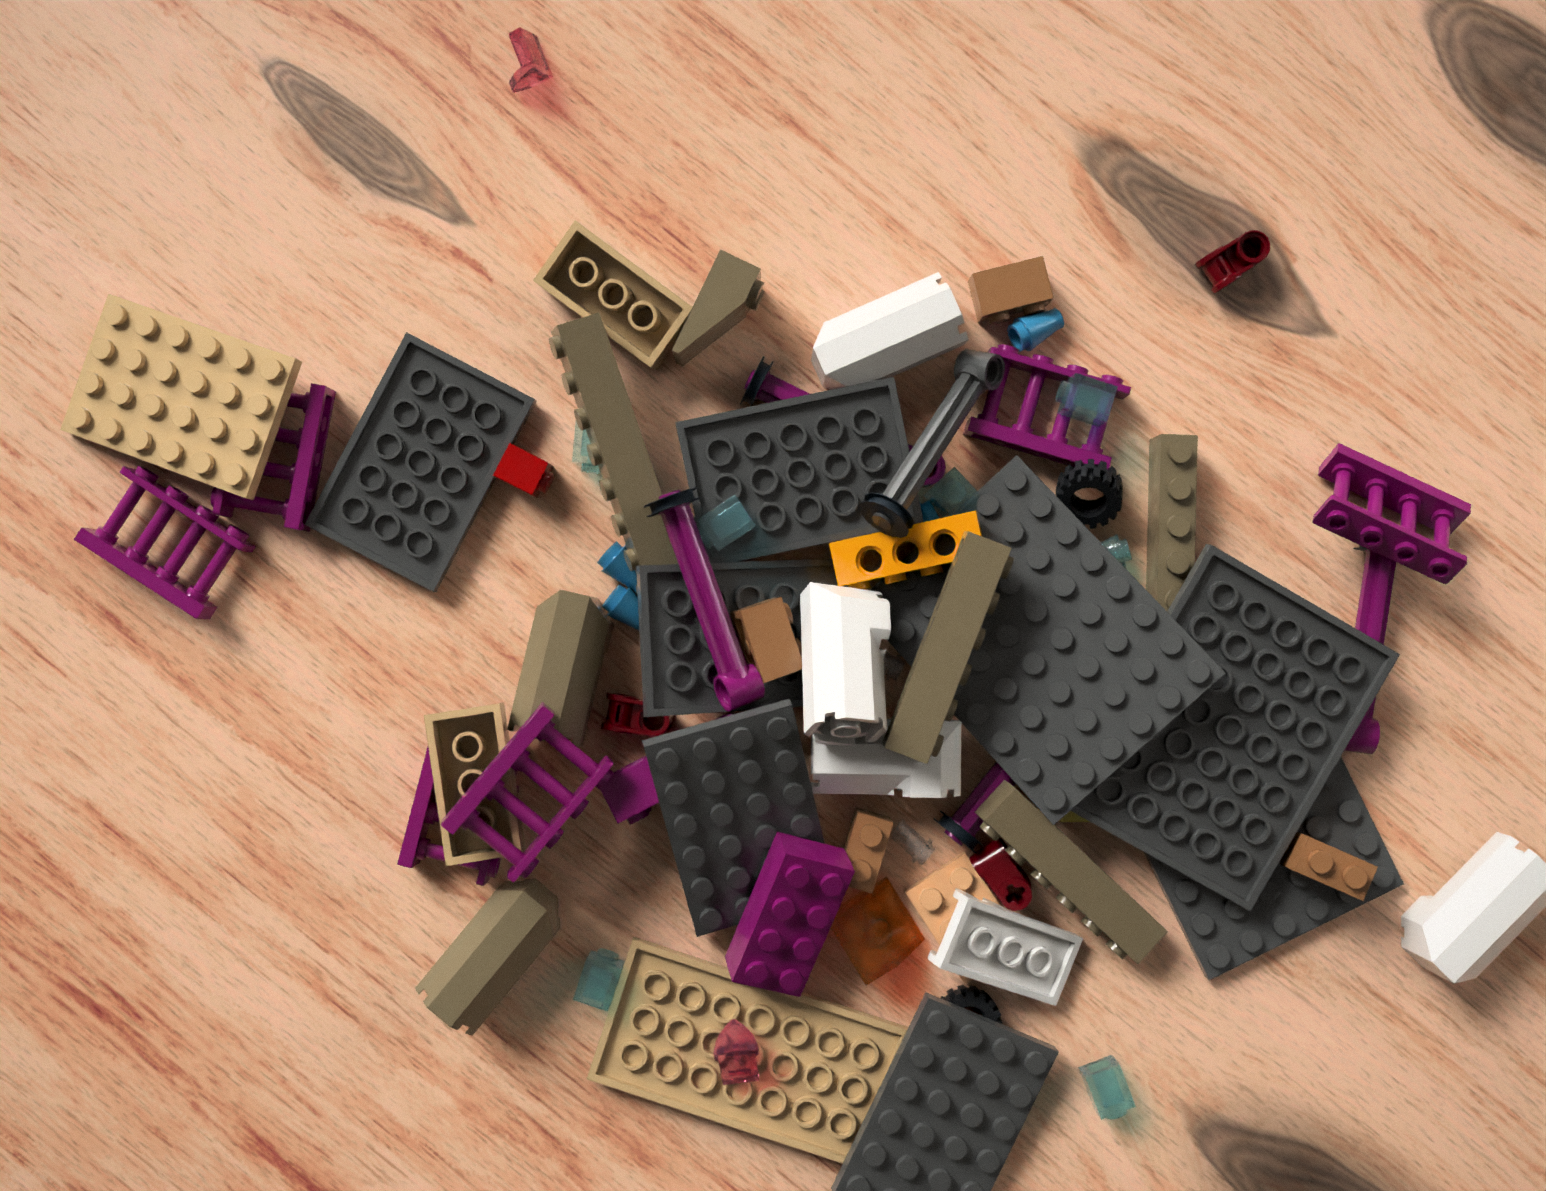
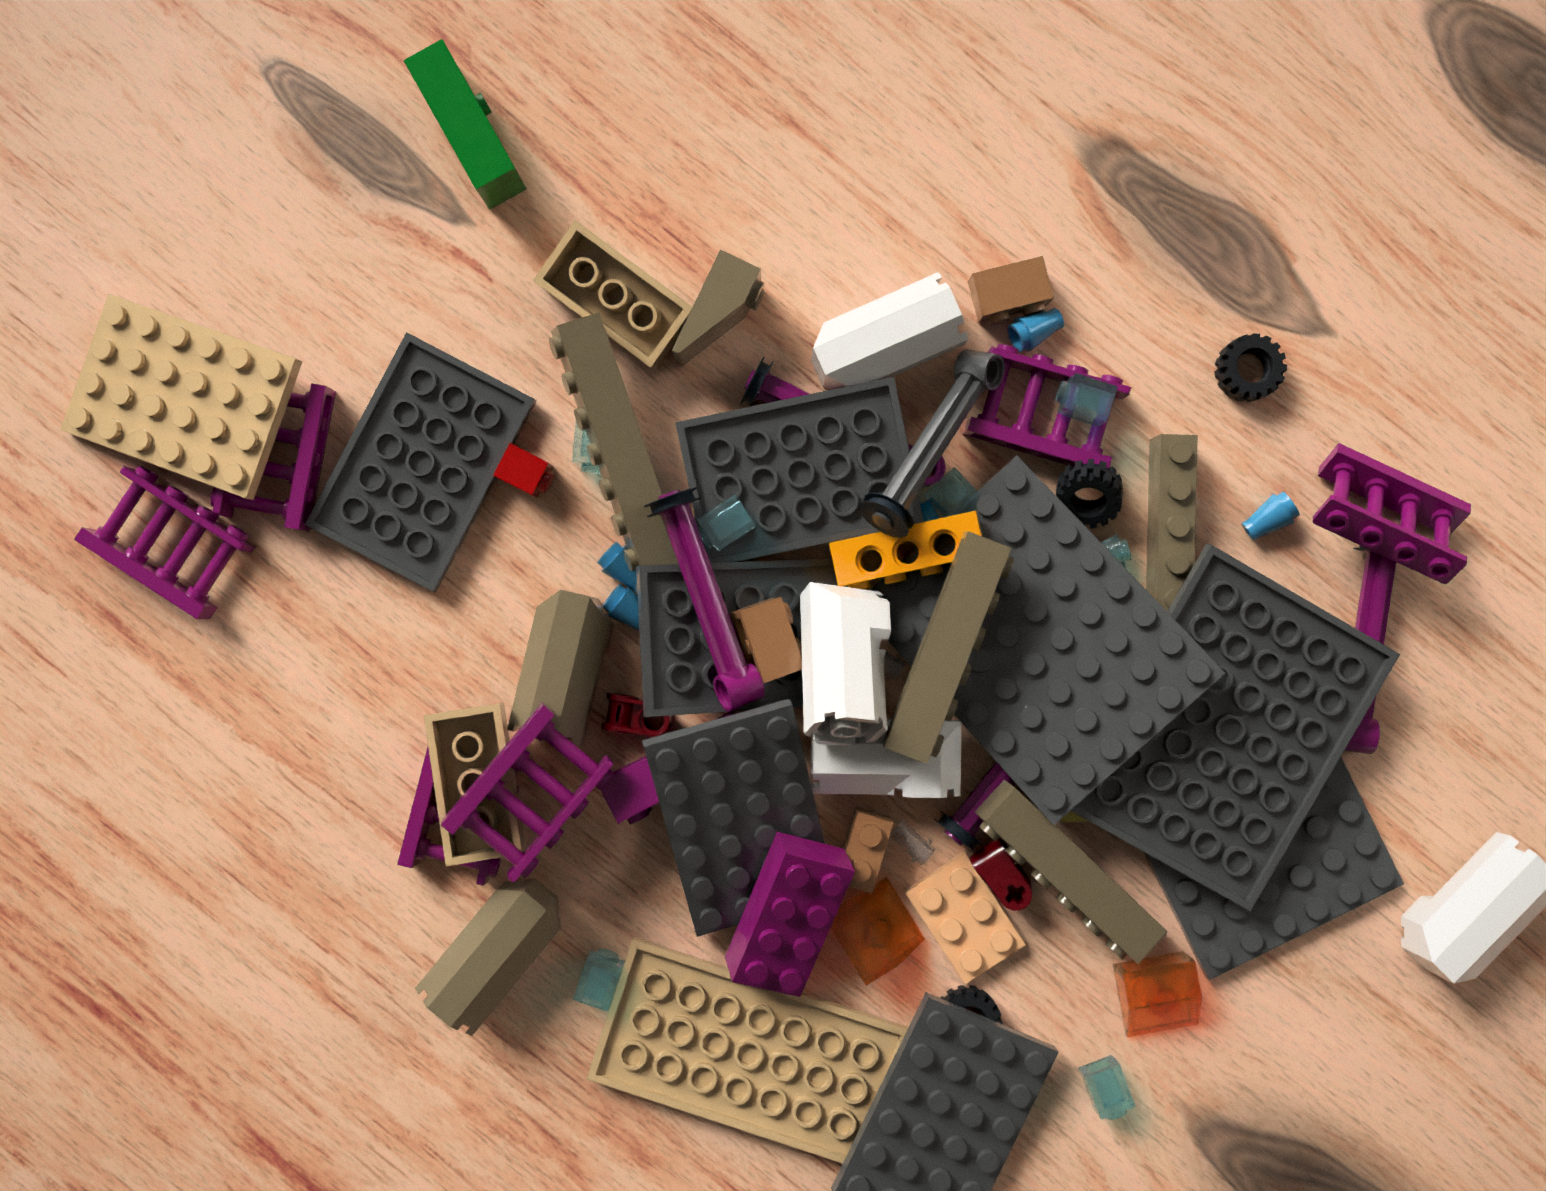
clear pink tile [508,27,553,93] -> none
clear pink tile [713,1019,760,1085] -> none
white hinge [927,888,1083,1006] -> none
dark red piece [1194,230,1270,294] -> none
medium nougat brick [1280,832,1378,901] -> none
none -> green brick [403,39,527,210]
none -> clear orange slope [1113,951,1202,1037]
none -> black tyre [1214,333,1287,402]
none -> dark azure cone [1241,492,1300,541]

